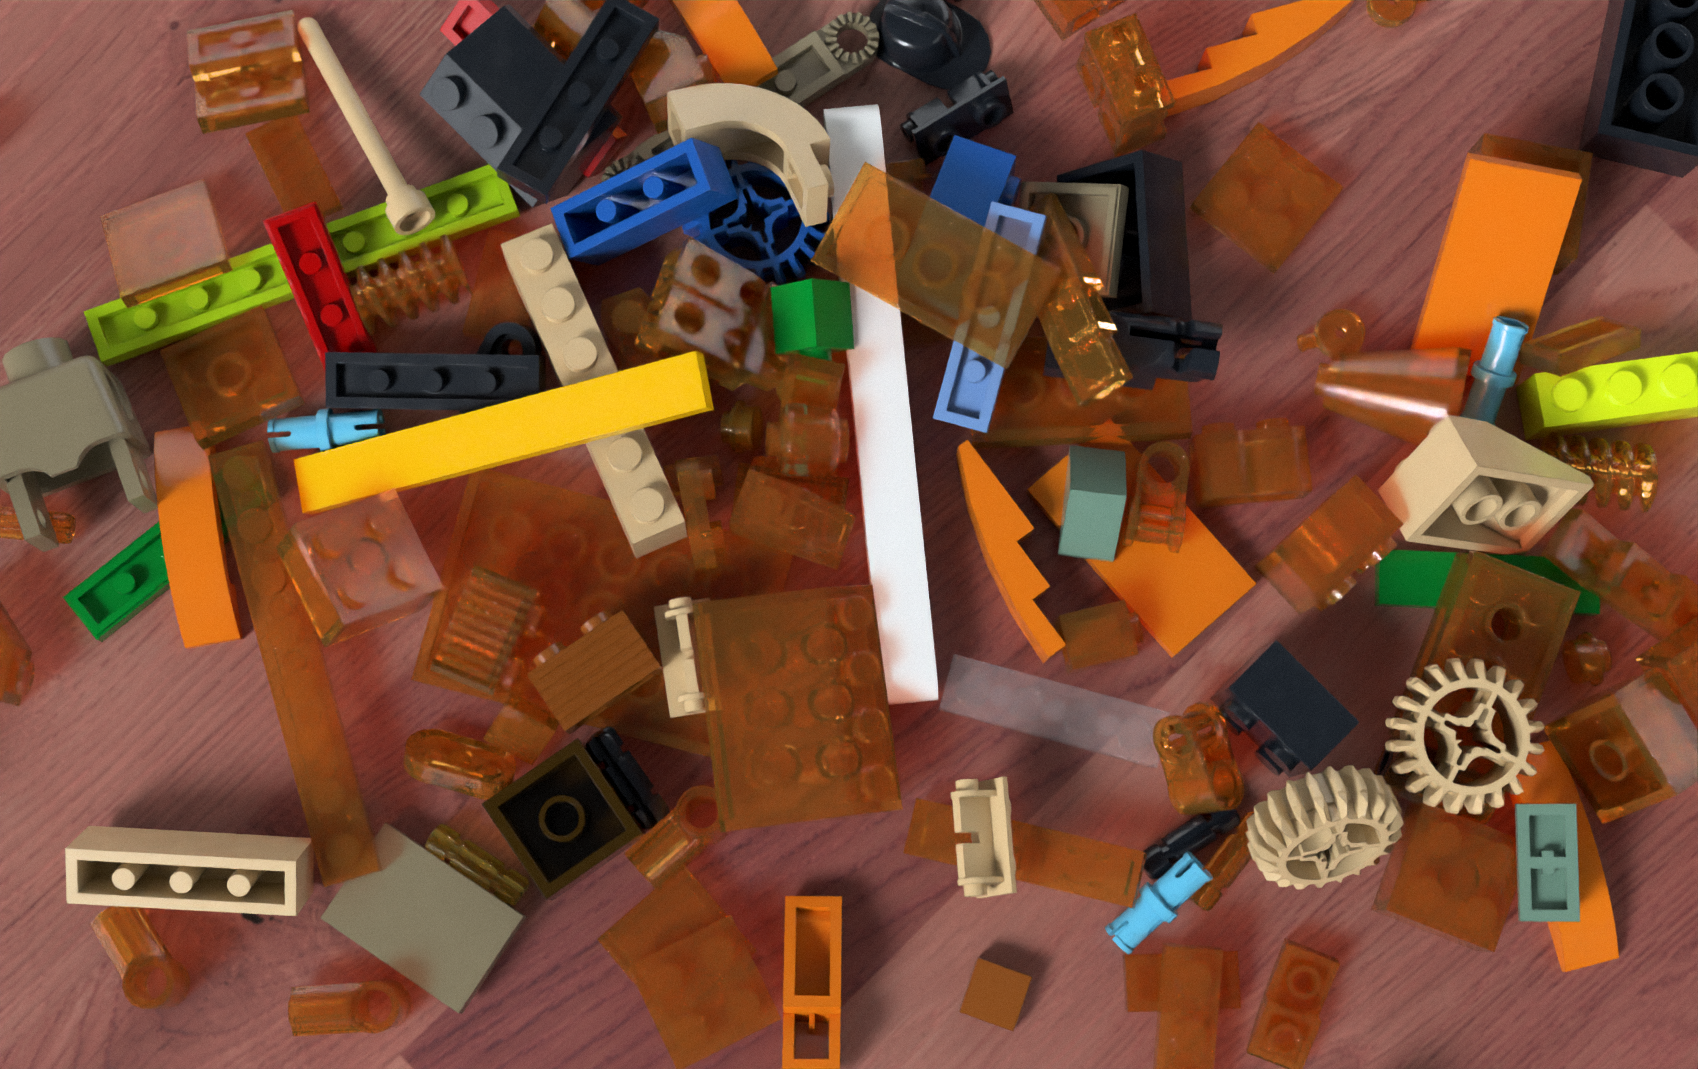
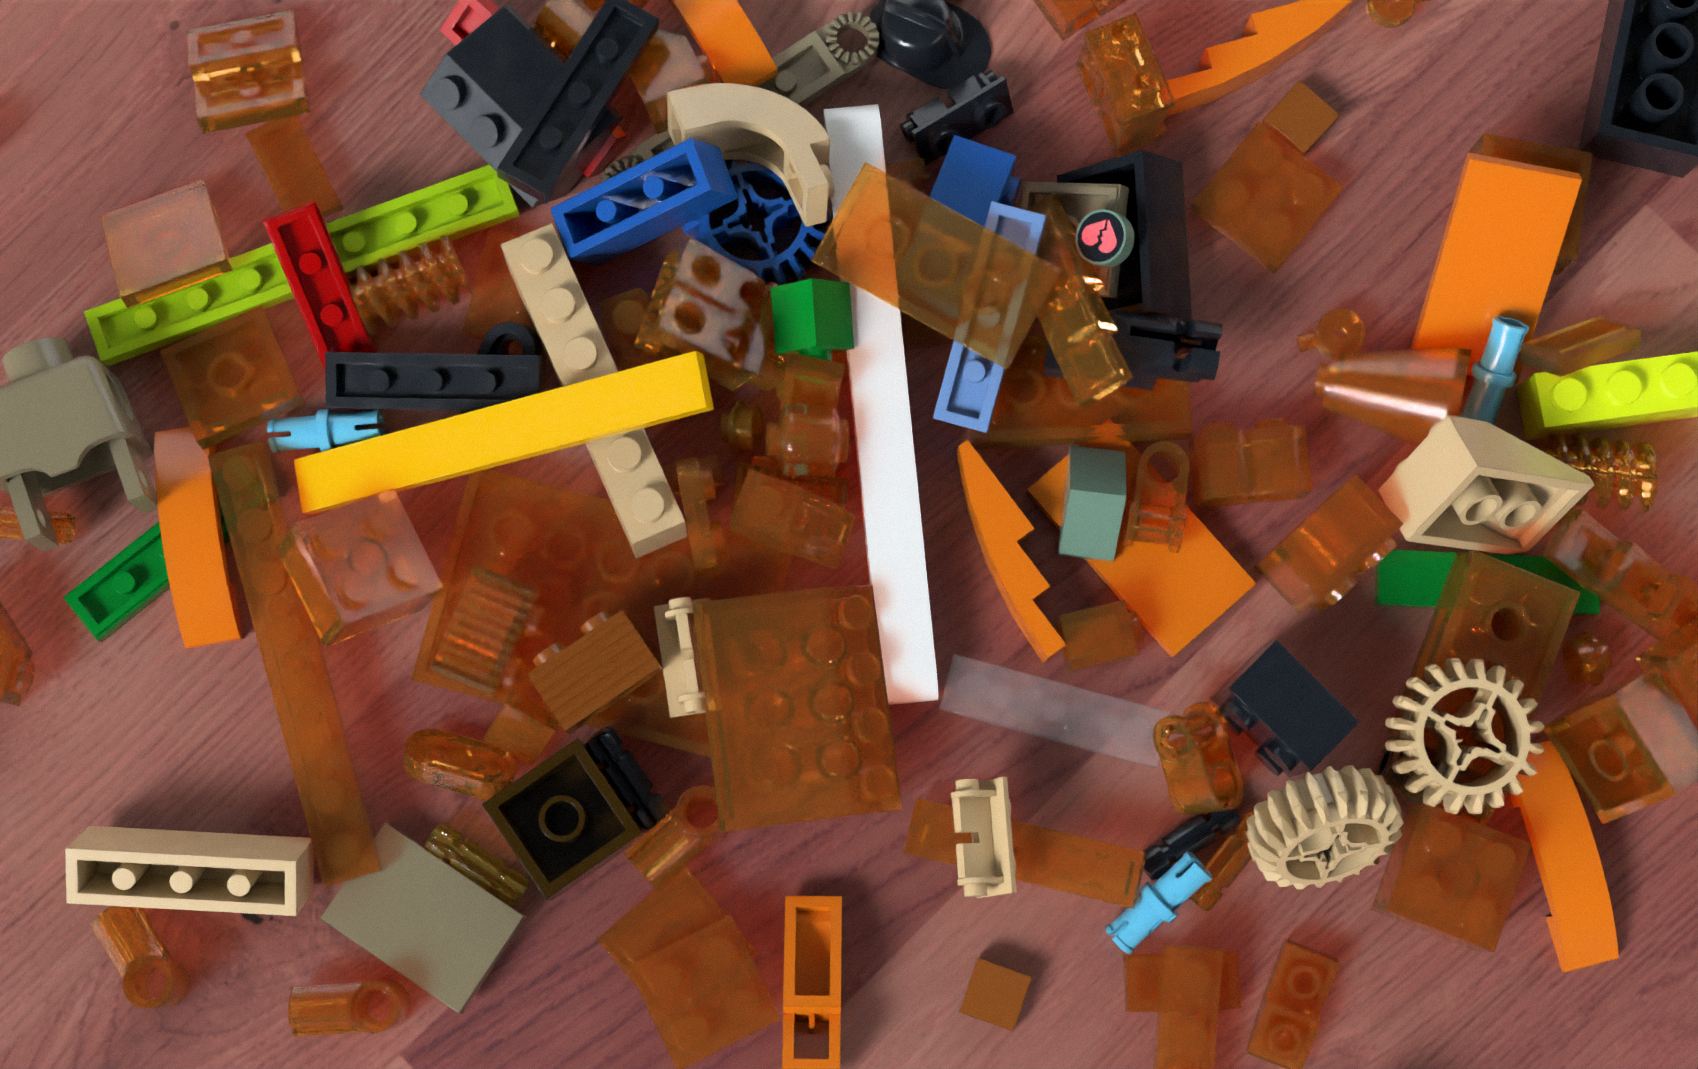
tan piece [297,17,435,235] -> none
sand green hinge [1515,803,1580,922] -> none
none -> tile [1075,209,1134,268]
none -> dark orange tile [1261,80,1340,158]

